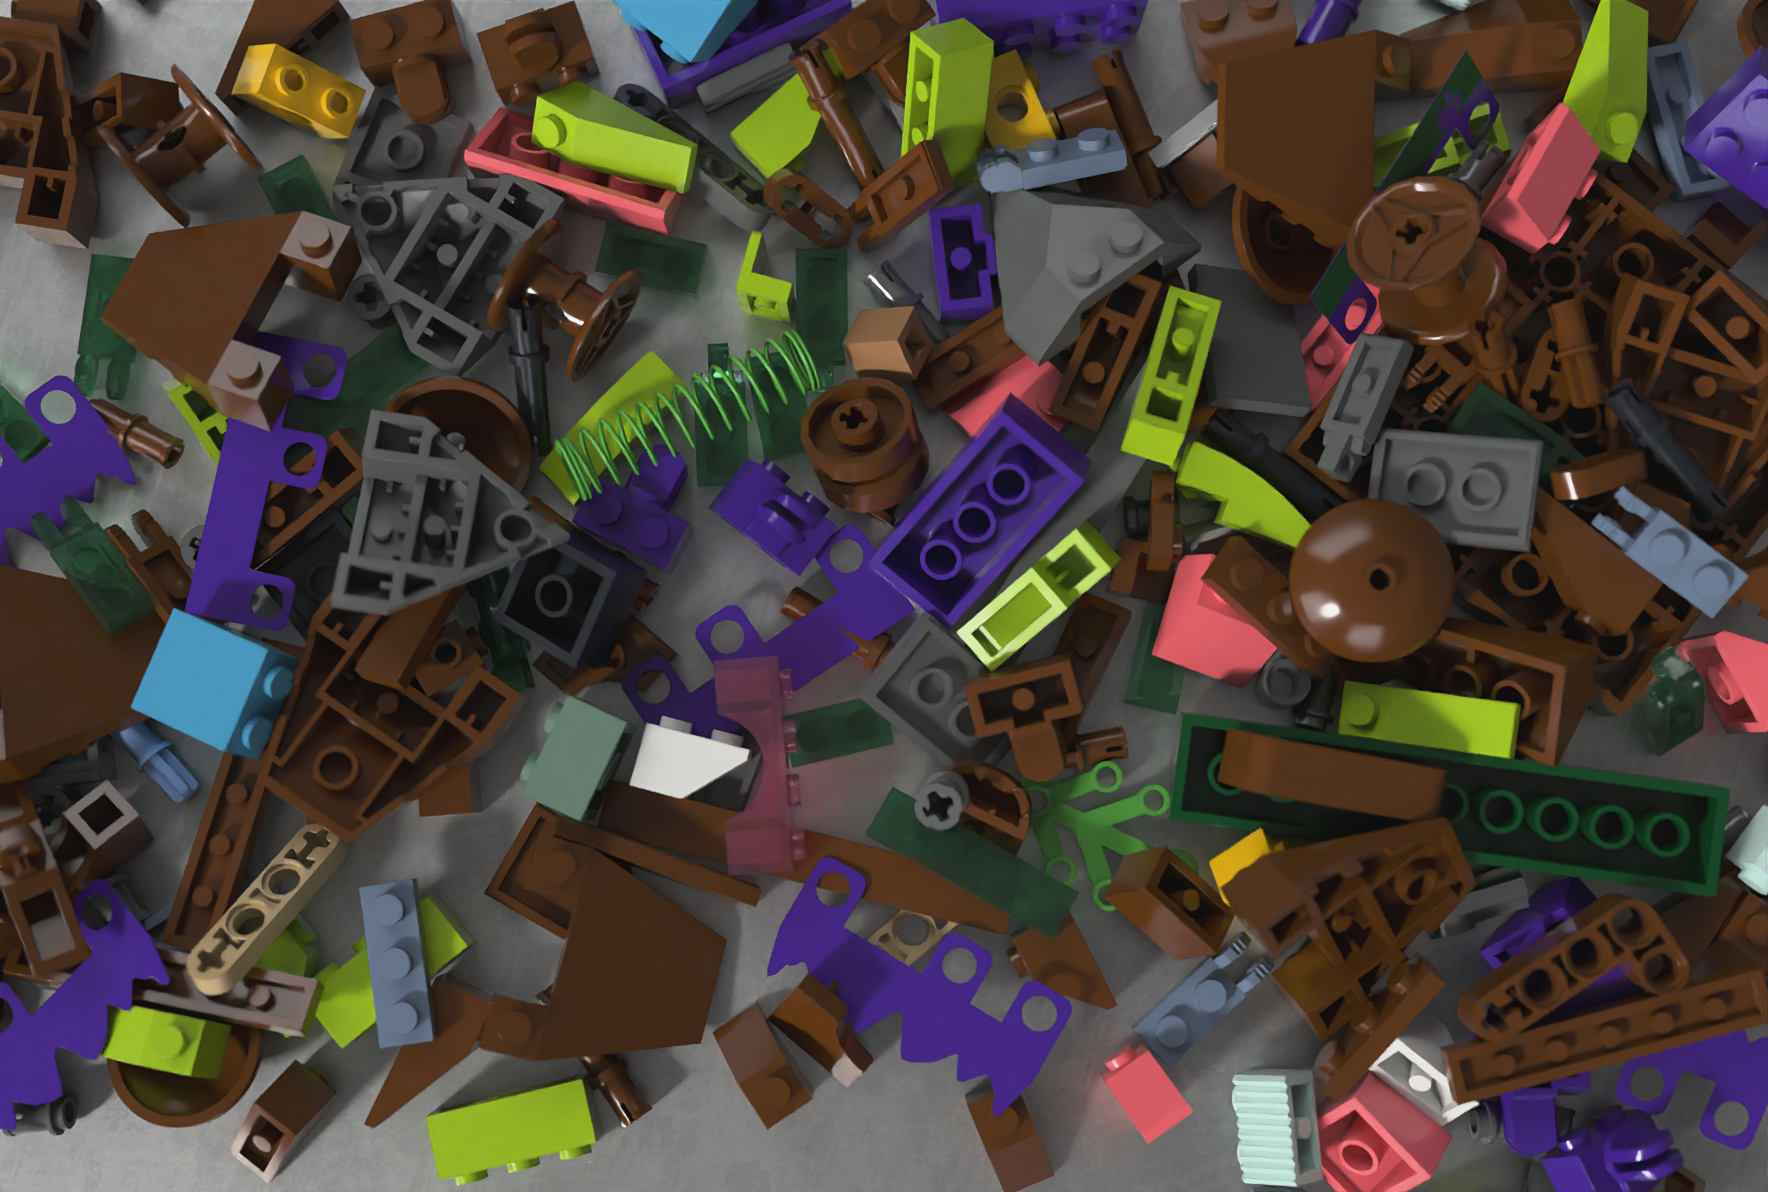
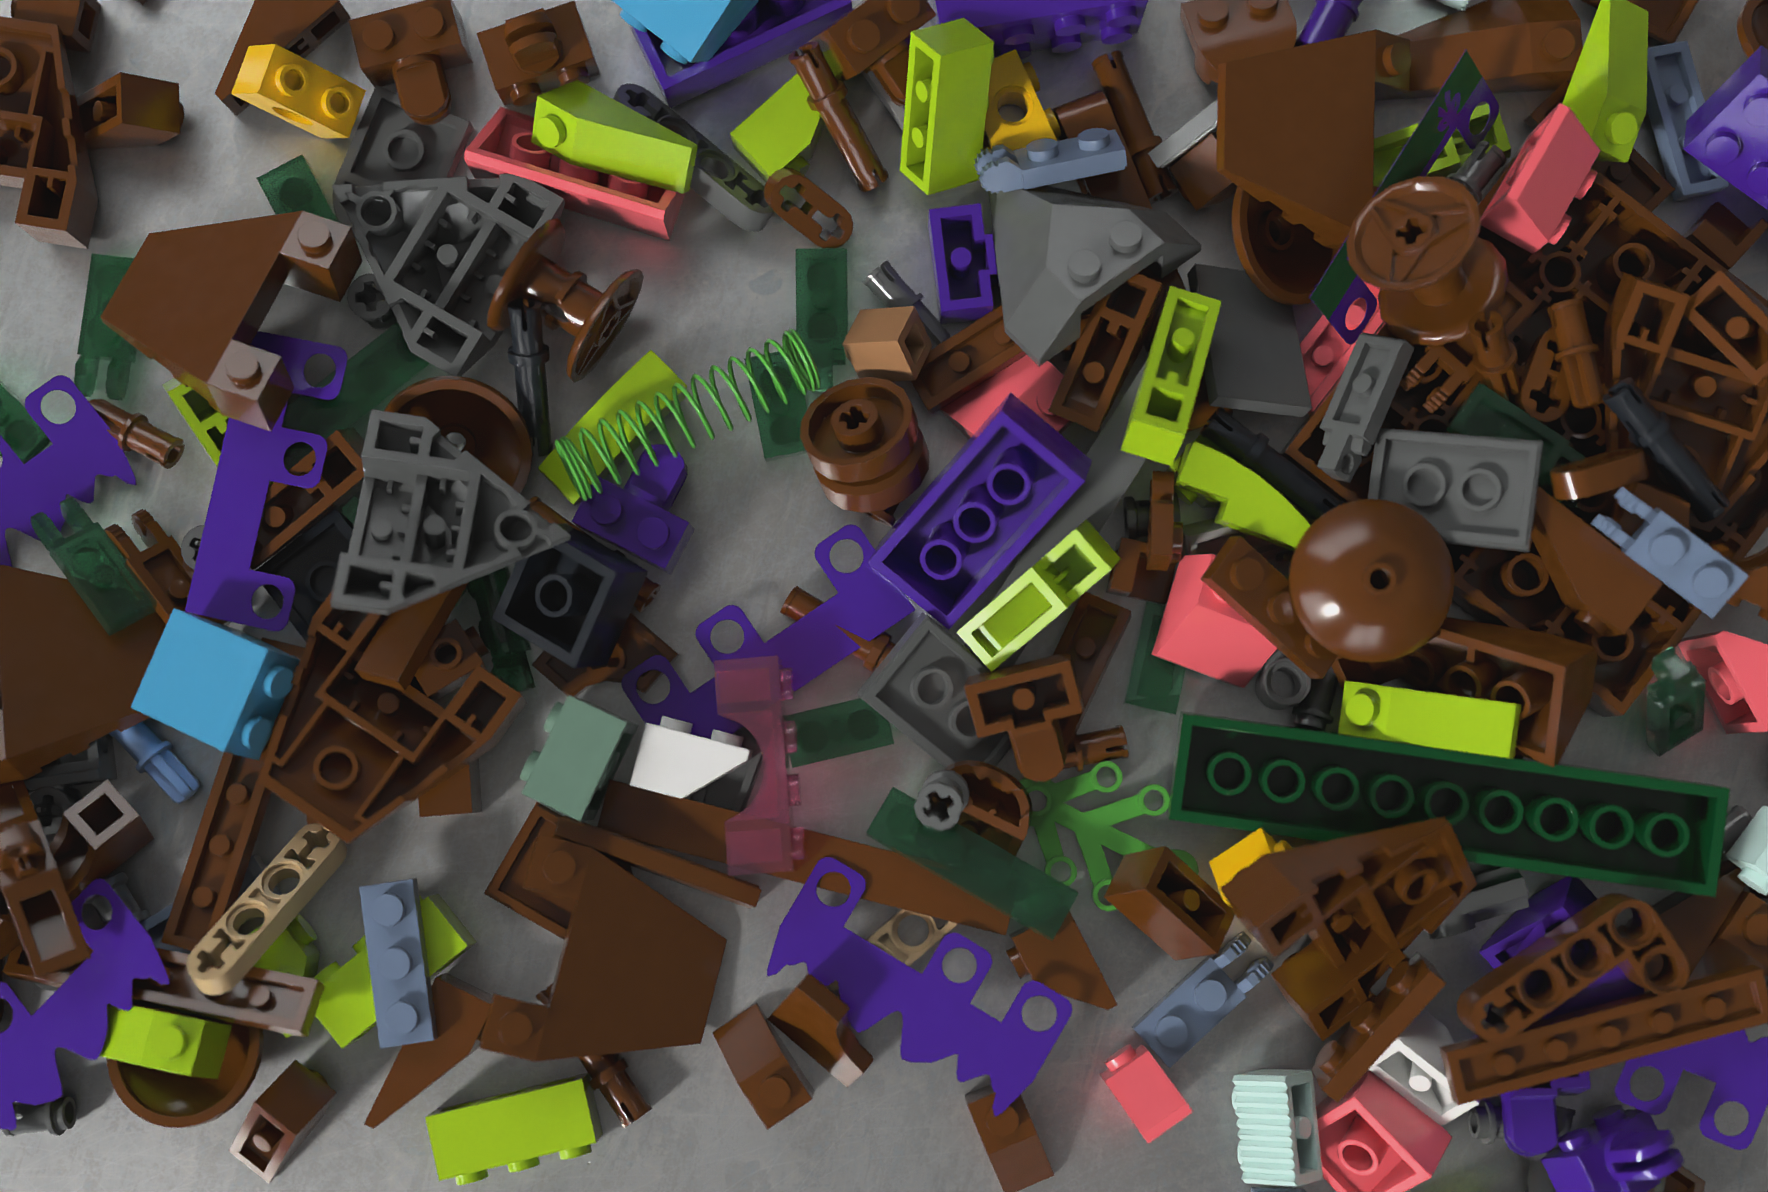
reddish brown piece [96,64,263,228] -> none
clear green plate [595,222,709,298] -> none
clear green hinge [694,343,749,488] -> none
dark grey tile [696,43,797,119] -> none
dark purple brick [708,459,838,576] -> none
lime panel [735,230,797,325] -> none
reddish brown hinge [846,140,956,252] -> none
reddish brown beam [1218,728,1449,822] -> none

